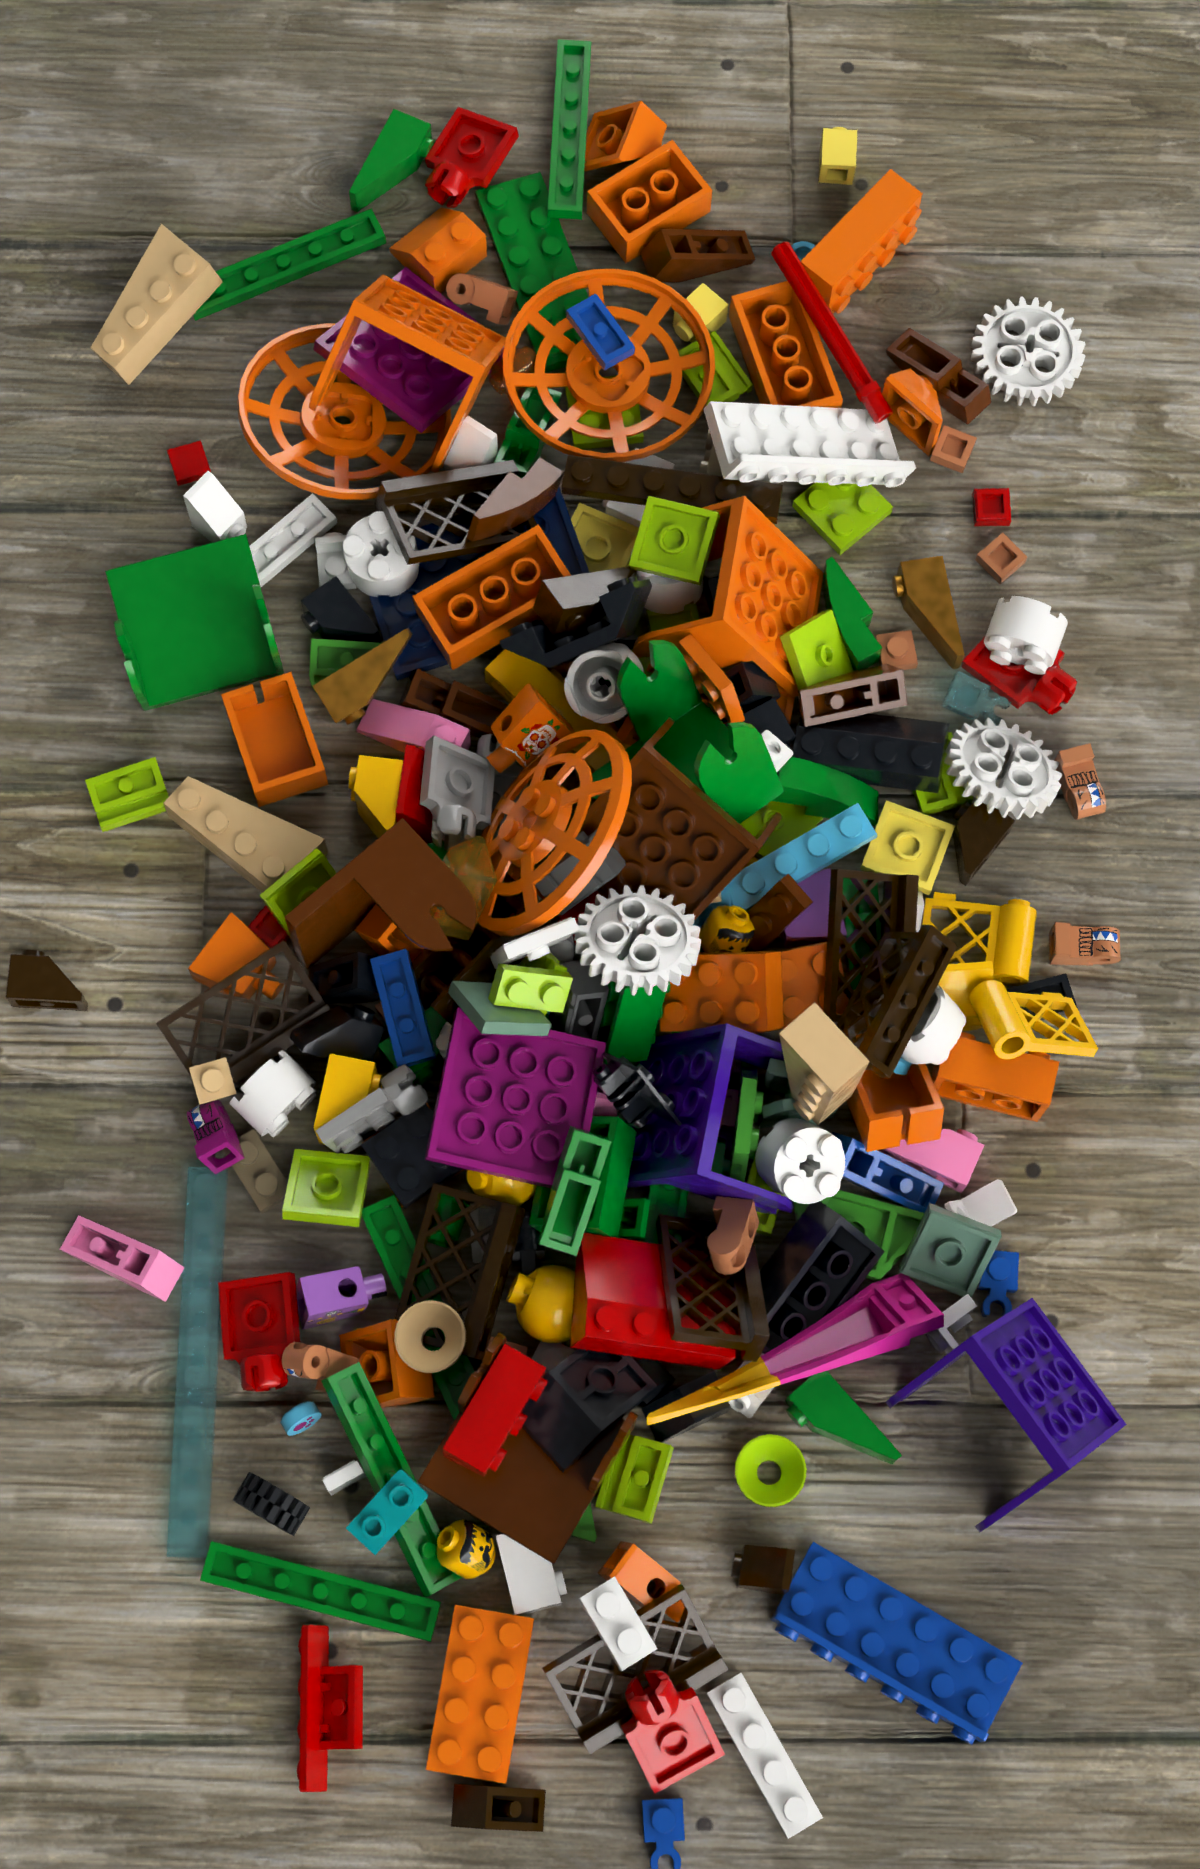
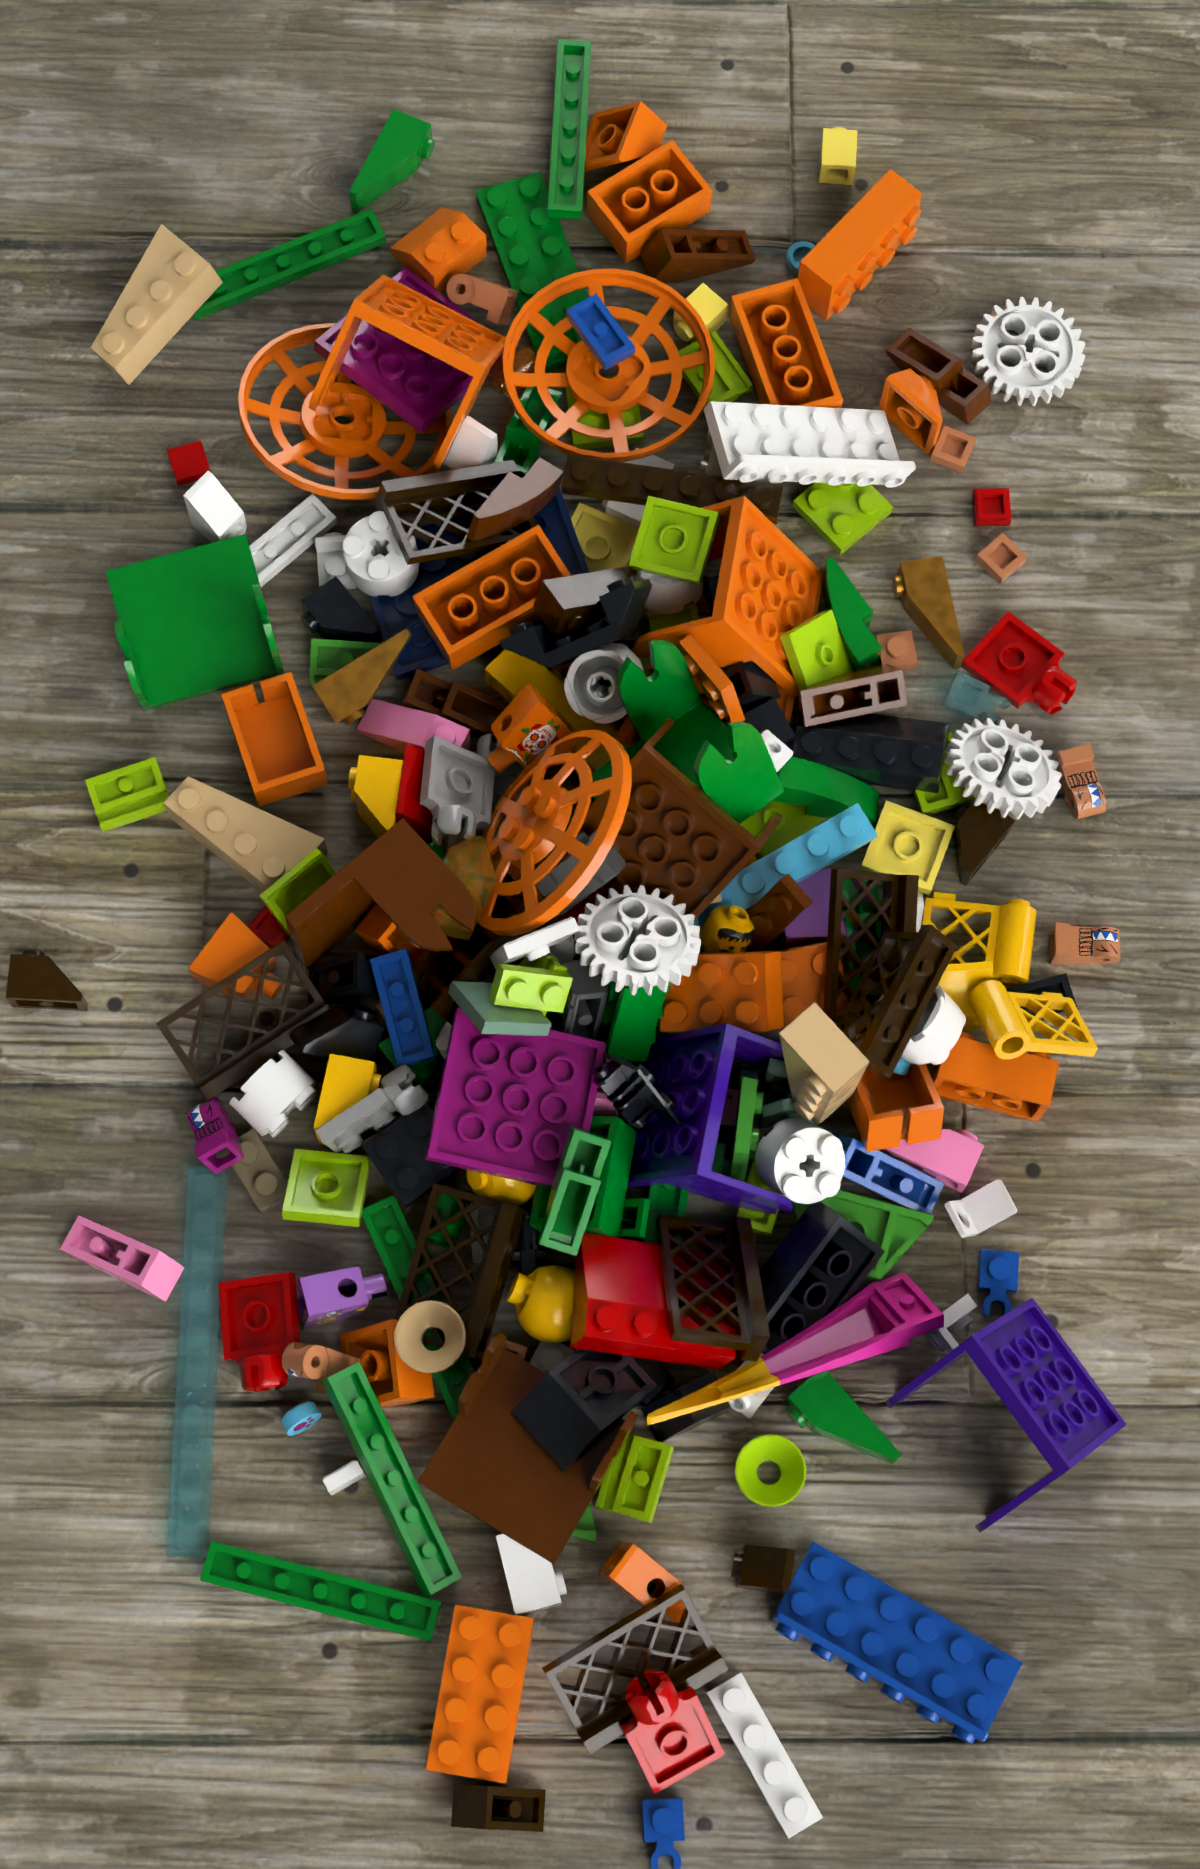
tan plate [189,1057,237,1105] -> none
black tyre [233,1472,310,1536] -> none
red bracket [297,1624,363,1792] -> none
teal bracket [346,1469,428,1555] -> none
red plate [425,107,519,208] -> none
yellow head [437,1519,496,1579] -> none
red slope [443,1343,549,1477] -> none
white brick [578,1576,657,1671] -> none
nougat leg [707,1196,759,1275] -> none
red axle [771,241,893,424] -> none
sand green tile [899,1203,1002,1298] -> none
white brick [984,596,1068,675] -> none

